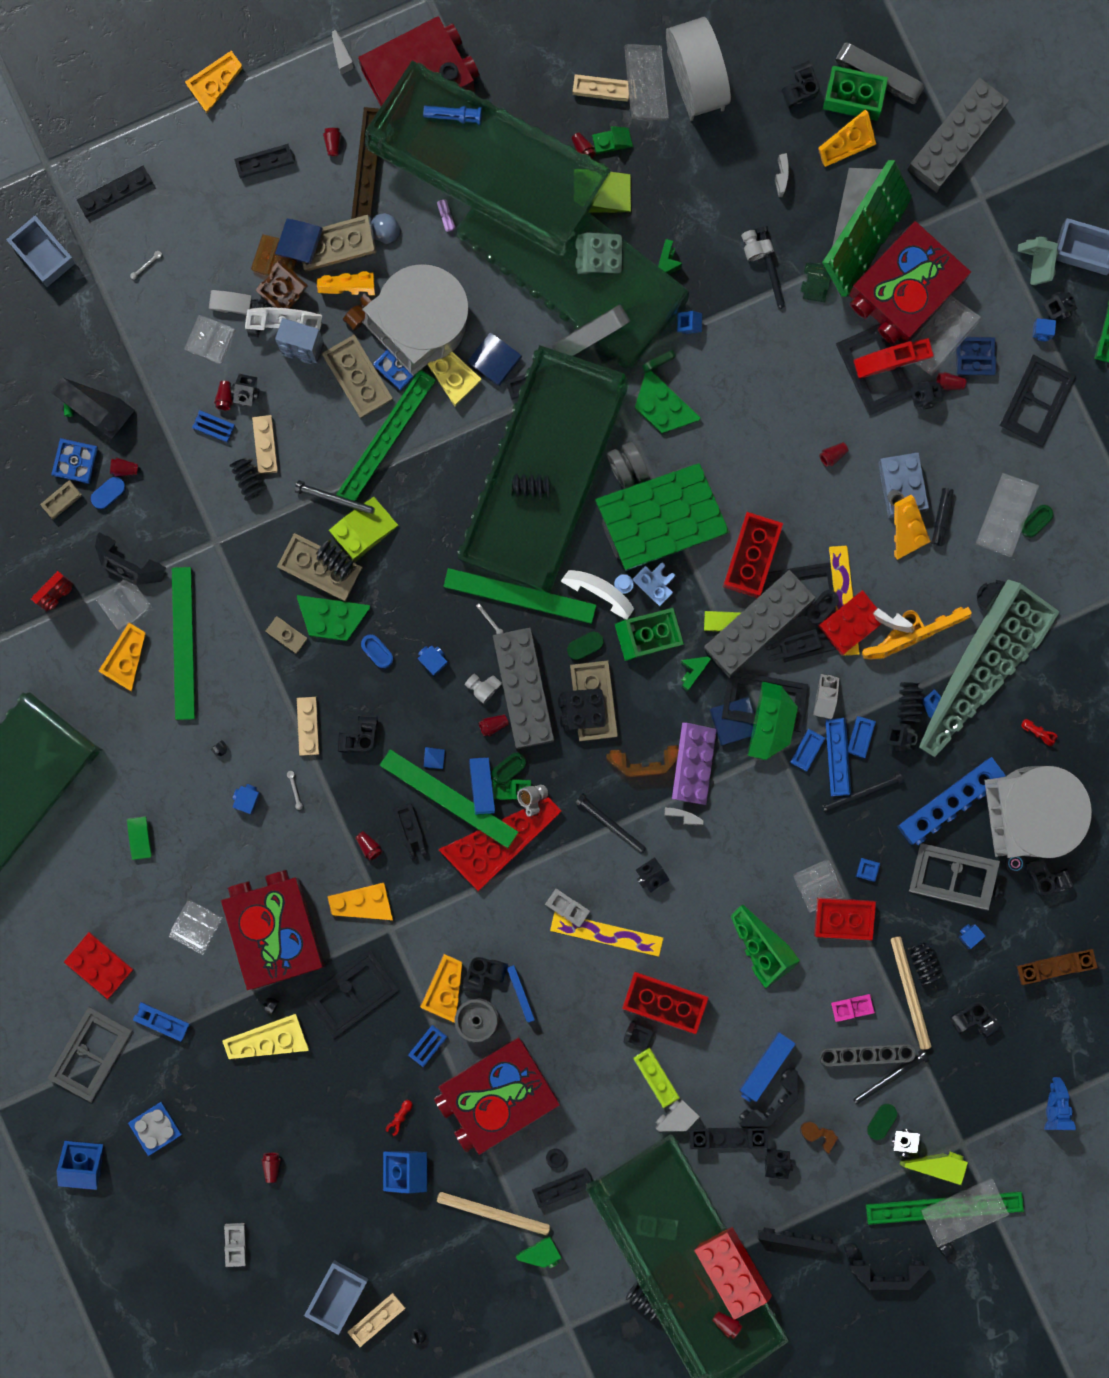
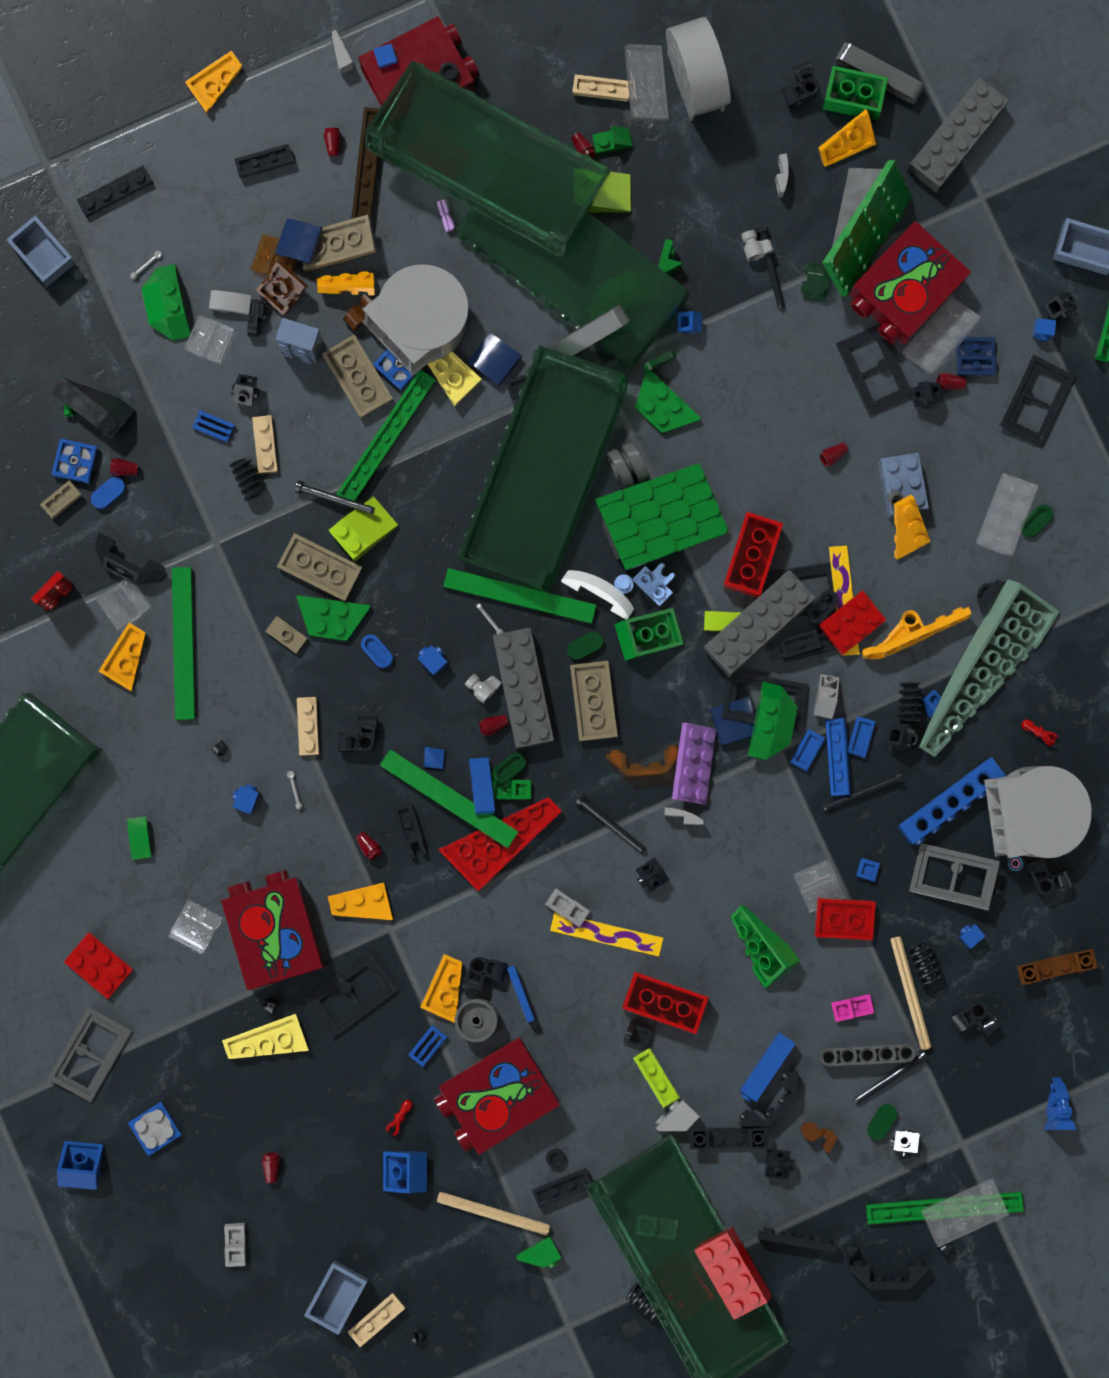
blue plate [133,1002,190,1042] -> none
dark red cone [214,381,233,410] -> none
white slope [245,308,322,331] -> none
black piece [316,539,357,581] -> none
sand blue hair [371,213,400,244] -> none
blue pin [423,105,482,125] -> none
black piece [511,473,551,499] -> none
light grey piece [517,784,548,816] -> none
black bracket [558,689,606,732] -> none
sand green bracket [575,233,622,274] -> none
green slope [680,657,711,691] -> none
dark red cone [712,1311,742,1339] -> none
red slope [854,338,934,379] -> none
slope [873,608,915,633] -> none
lime slope [900,1151,968,1185] -> none
black pin [931,488,954,546] -> none
sand green bracket [1018,237,1058,285] -> none
none -> green wedge [141,264,192,341]
none -> blue tile [373,44,397,69]

